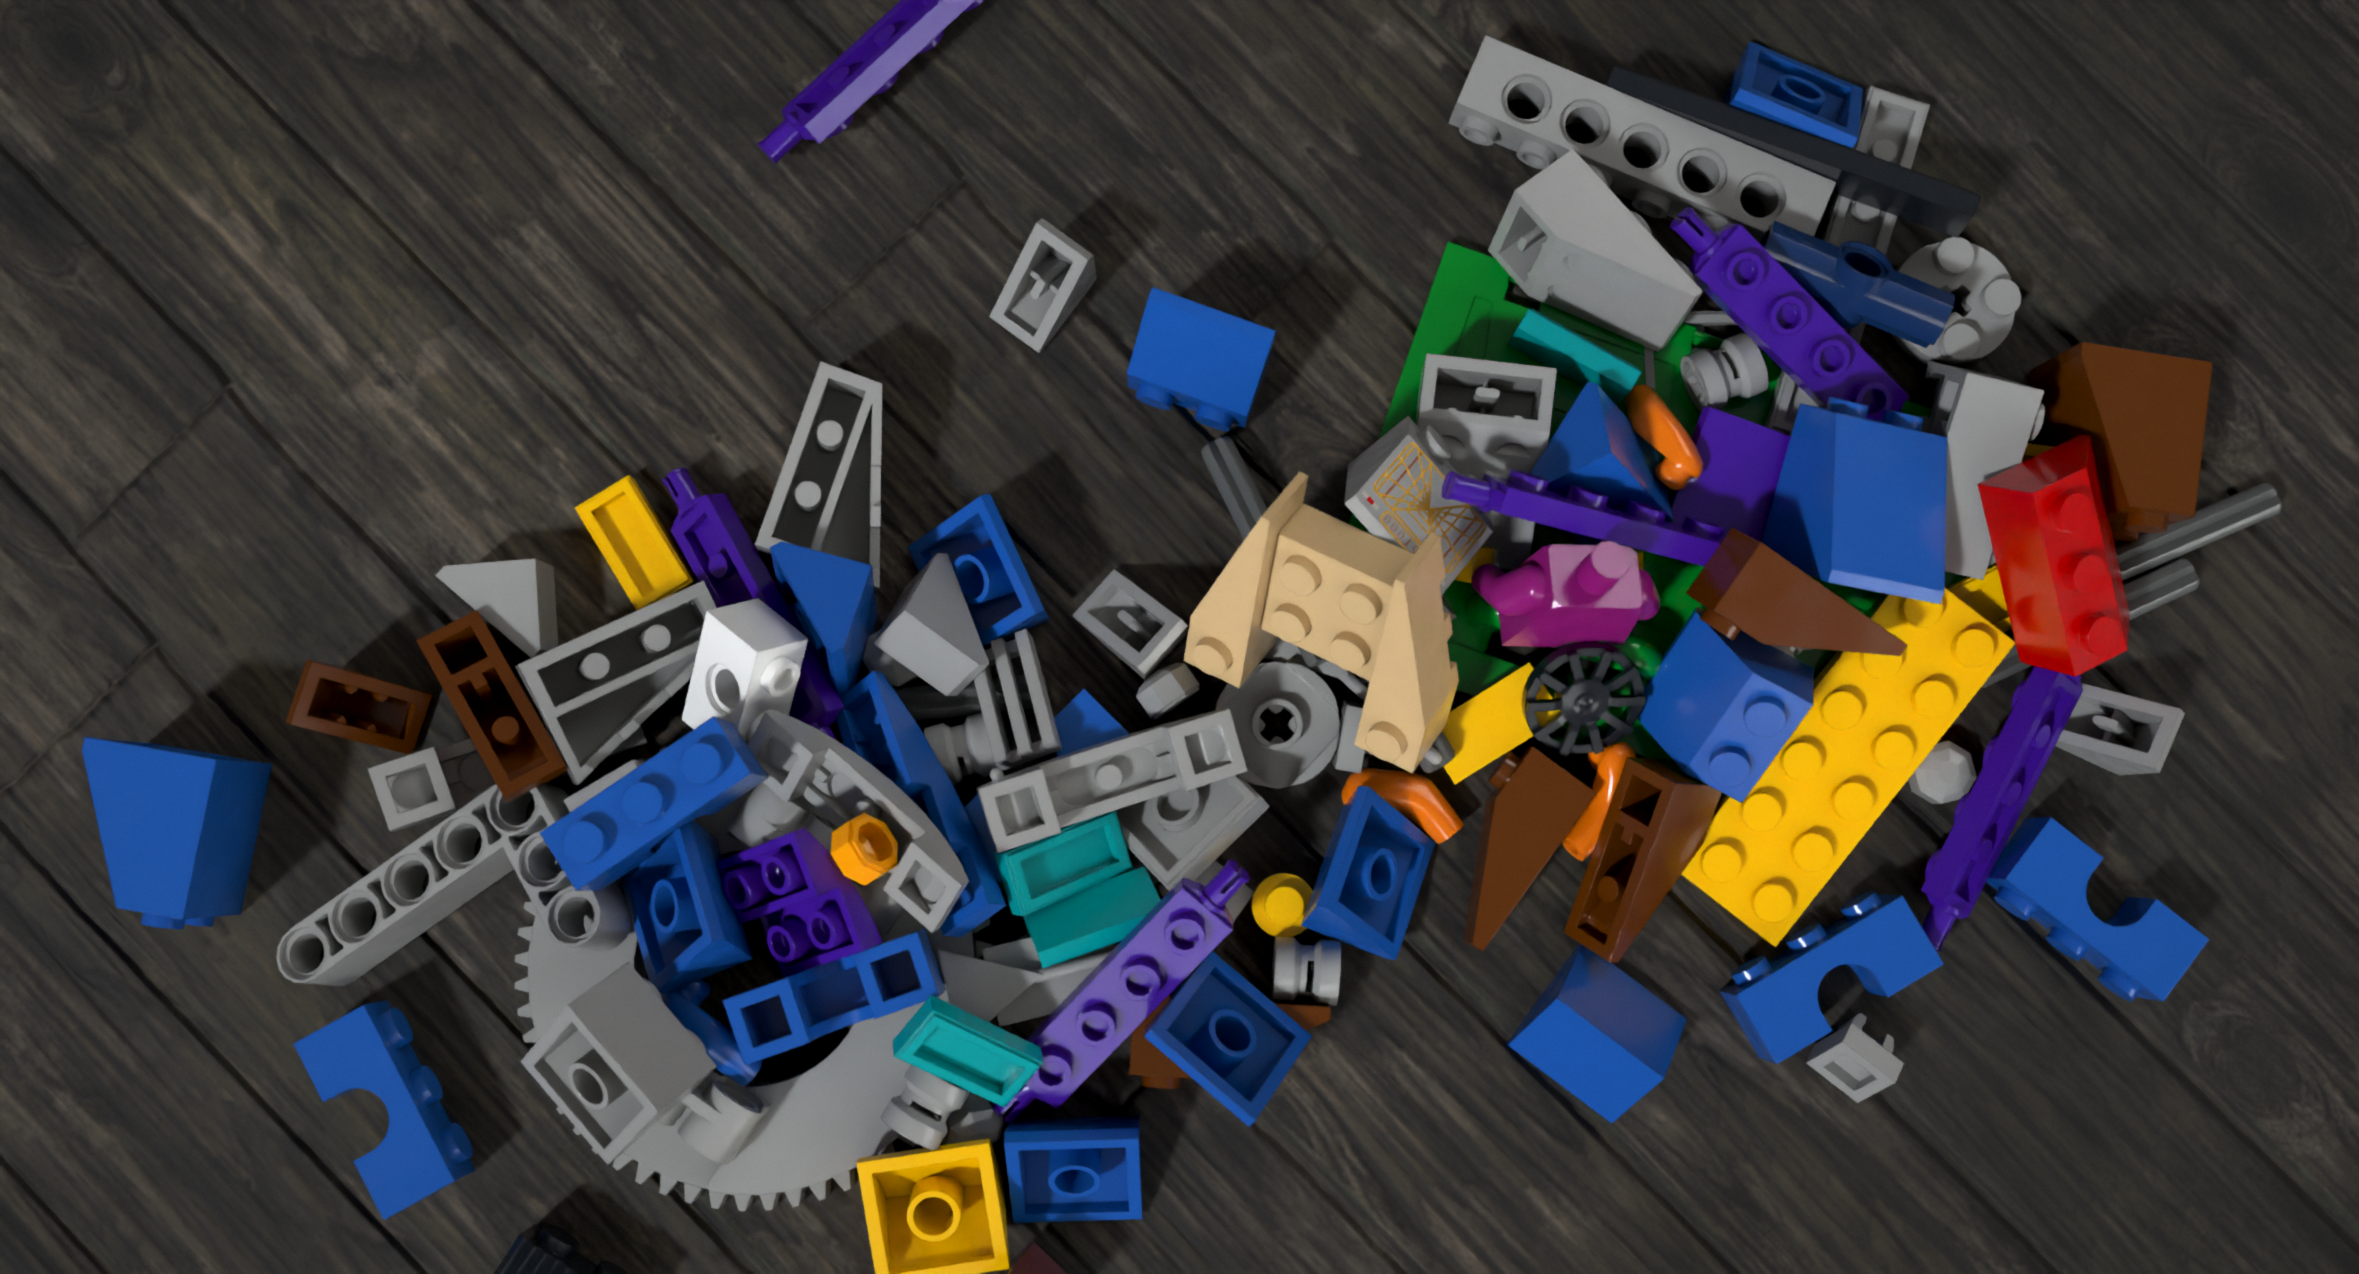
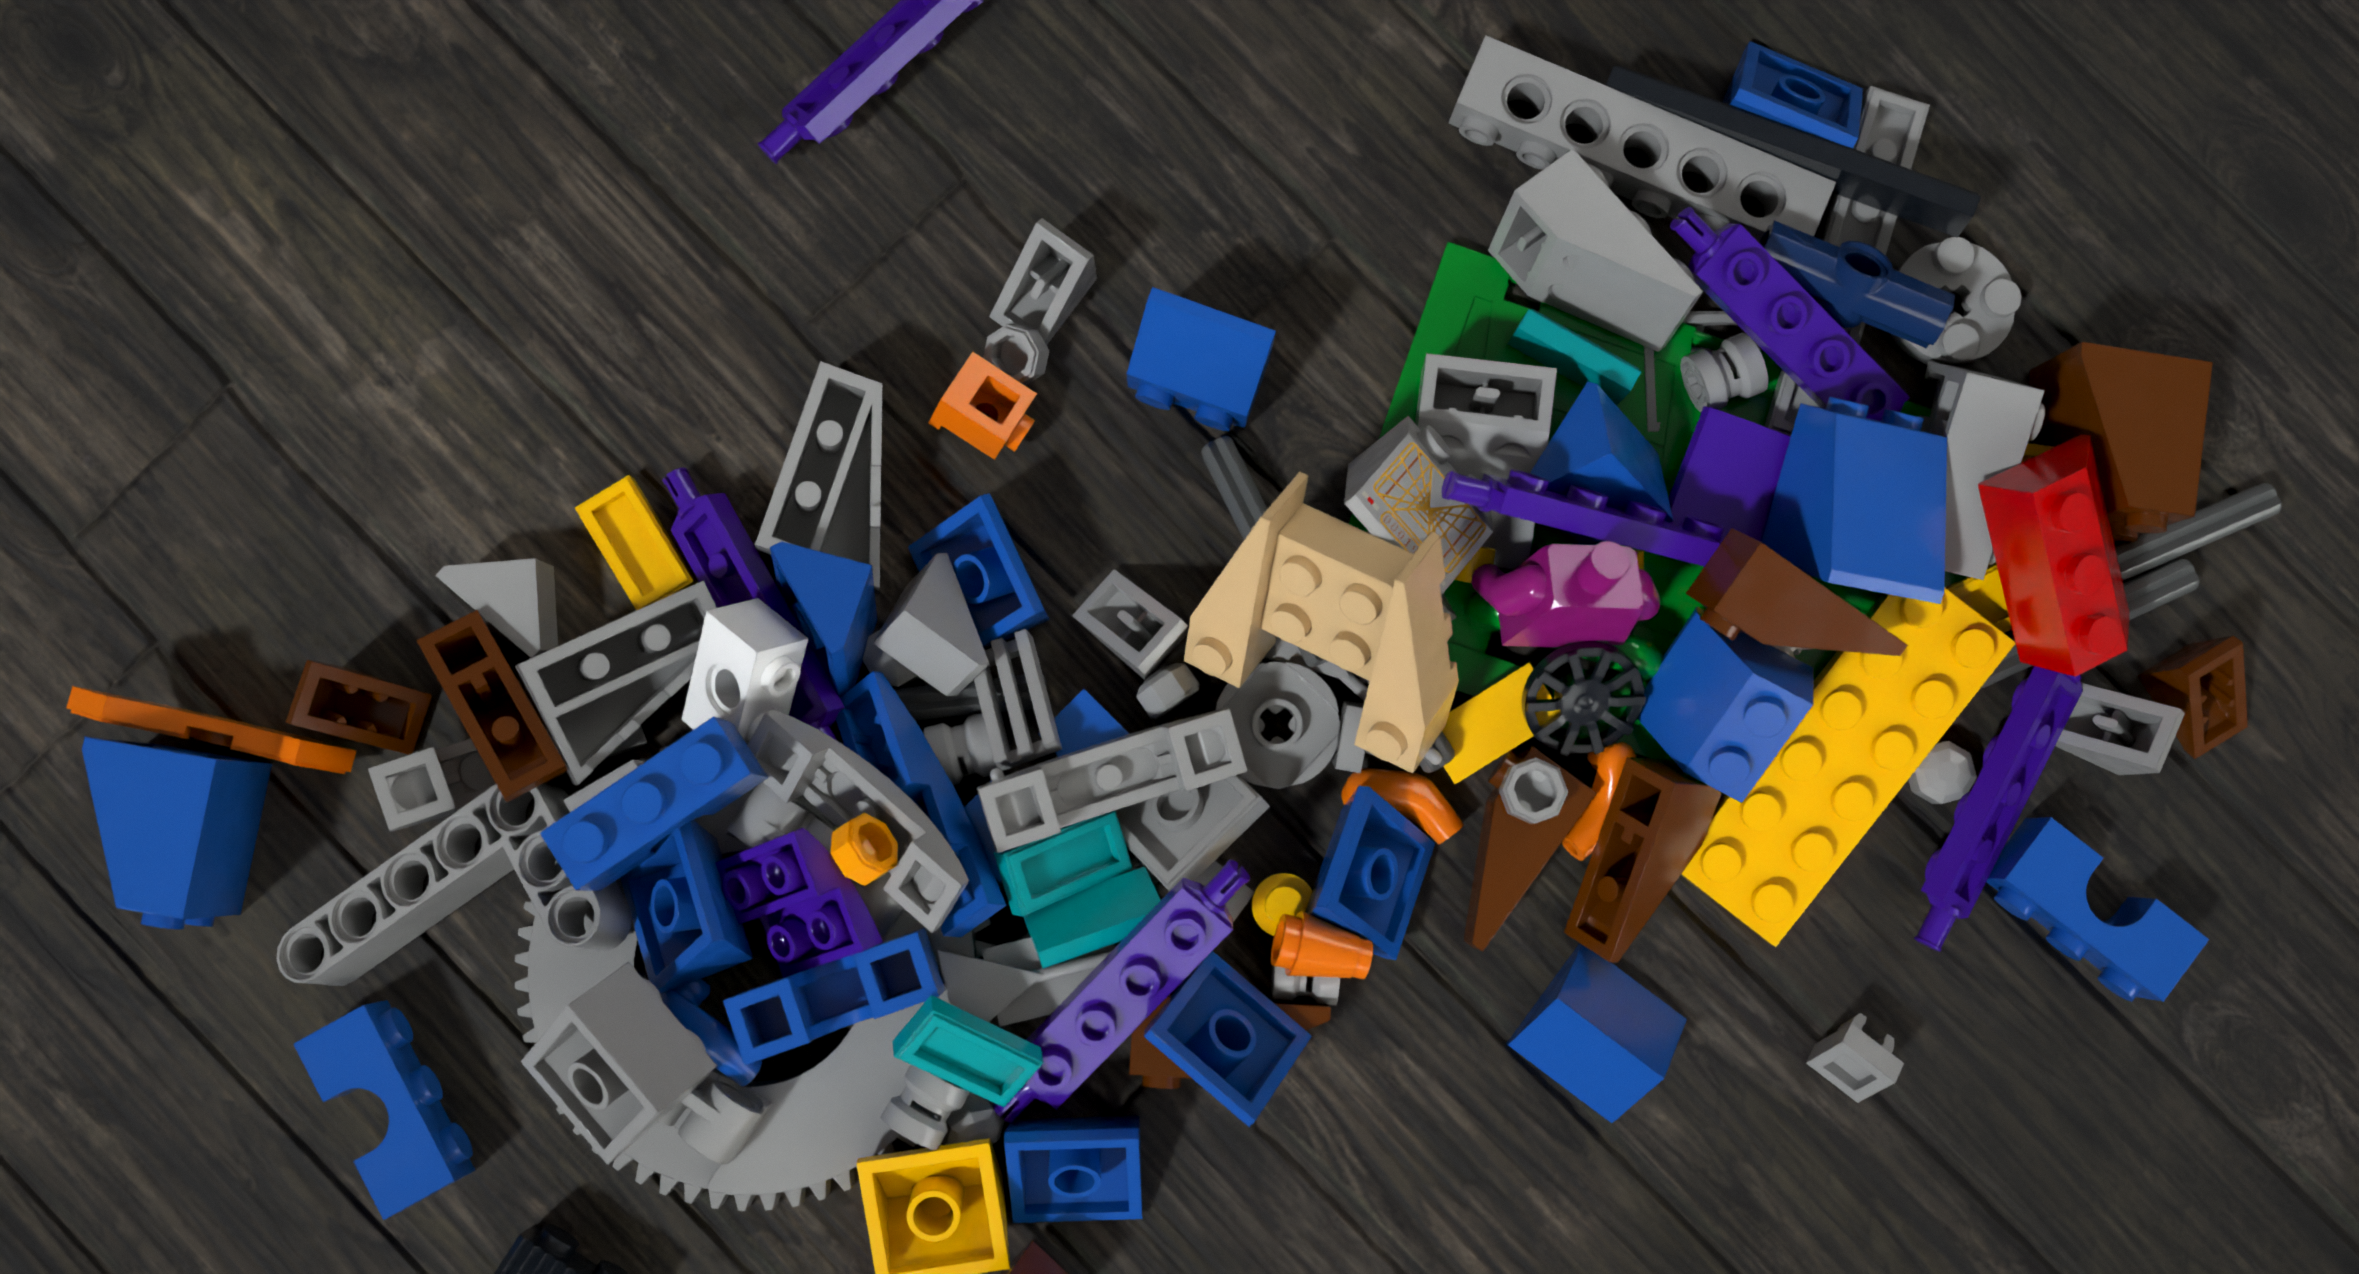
orange arm [1625,384,1703,491] -> none
blue arch [1719,890,1944,1064] -> none
none -> orange tile [66,686,357,774]
none -> orange brick [928,352,1037,460]
none -> light grey tile [983,323,1050,386]
none -> orange cone [1271,911,1373,980]
none -> light grey tile [1498,758,1568,824]
none -> reddish brown slope [2137,635,2248,759]

